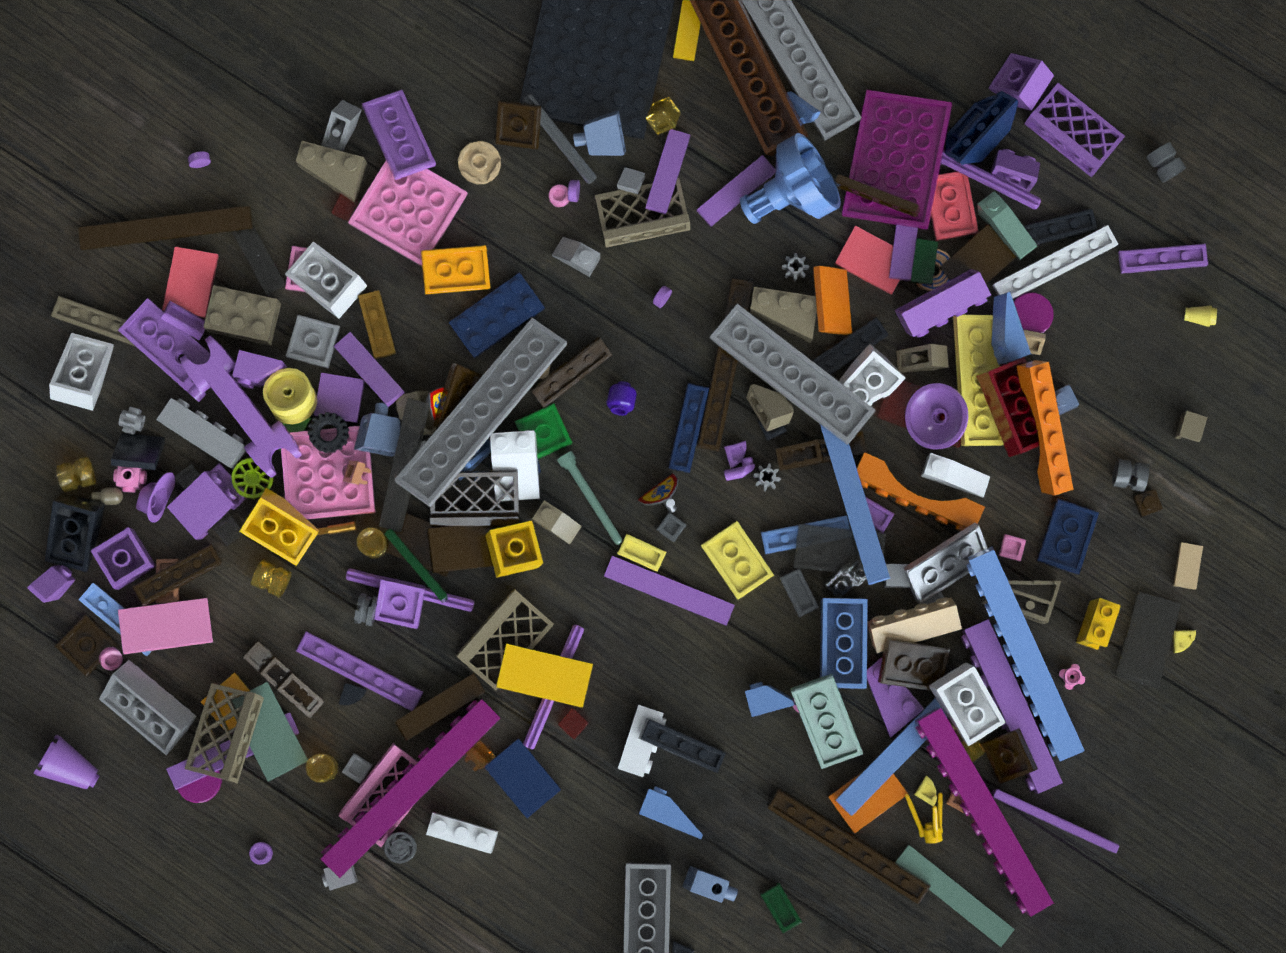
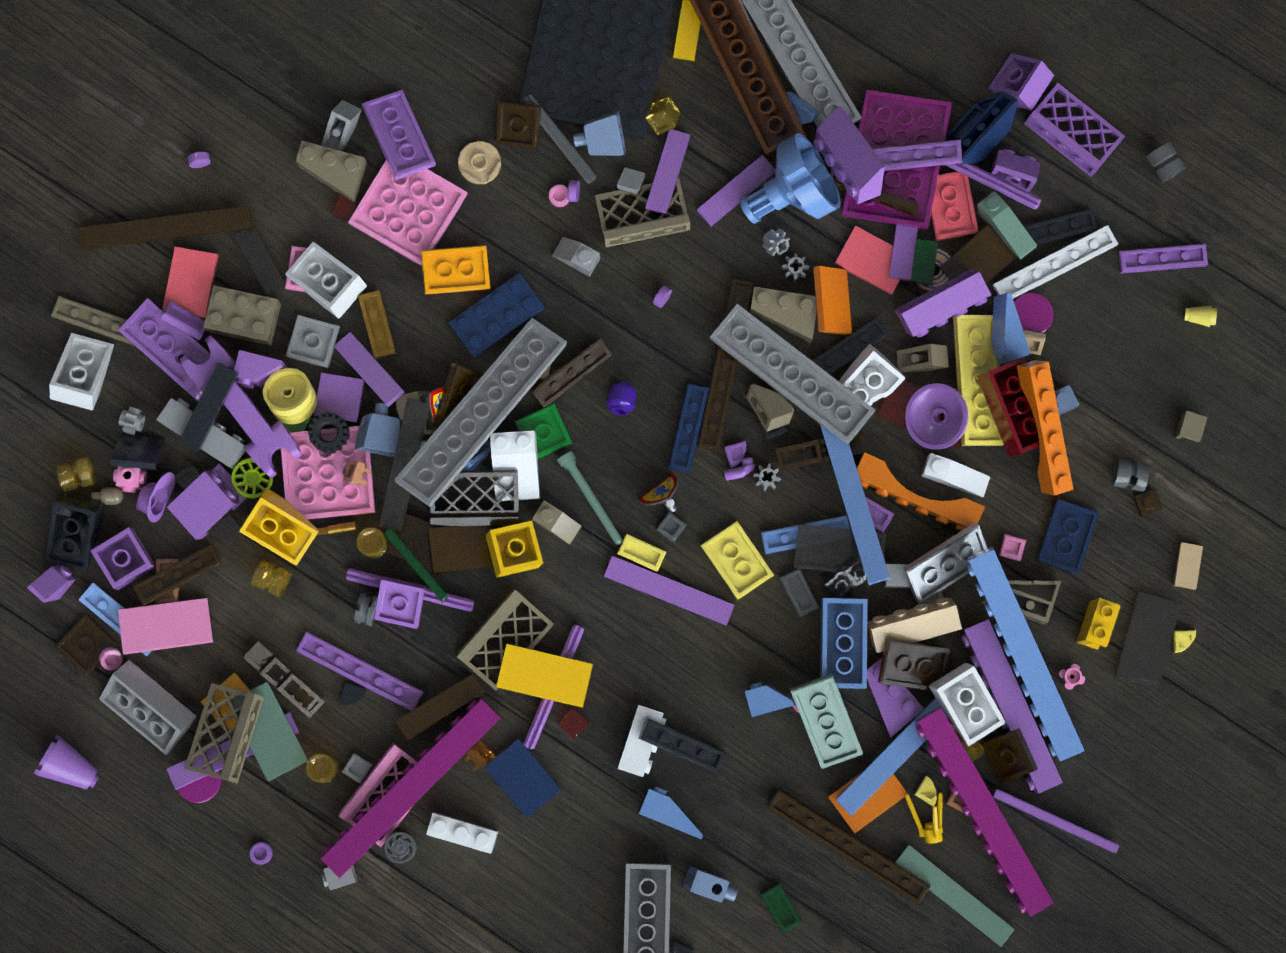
none -> black tile [179,363,239,451]
none -> light grey gear [762,228,790,256]
none -> medium lavender slope [814,106,885,204]
none -> medium lavender tile [831,140,962,176]

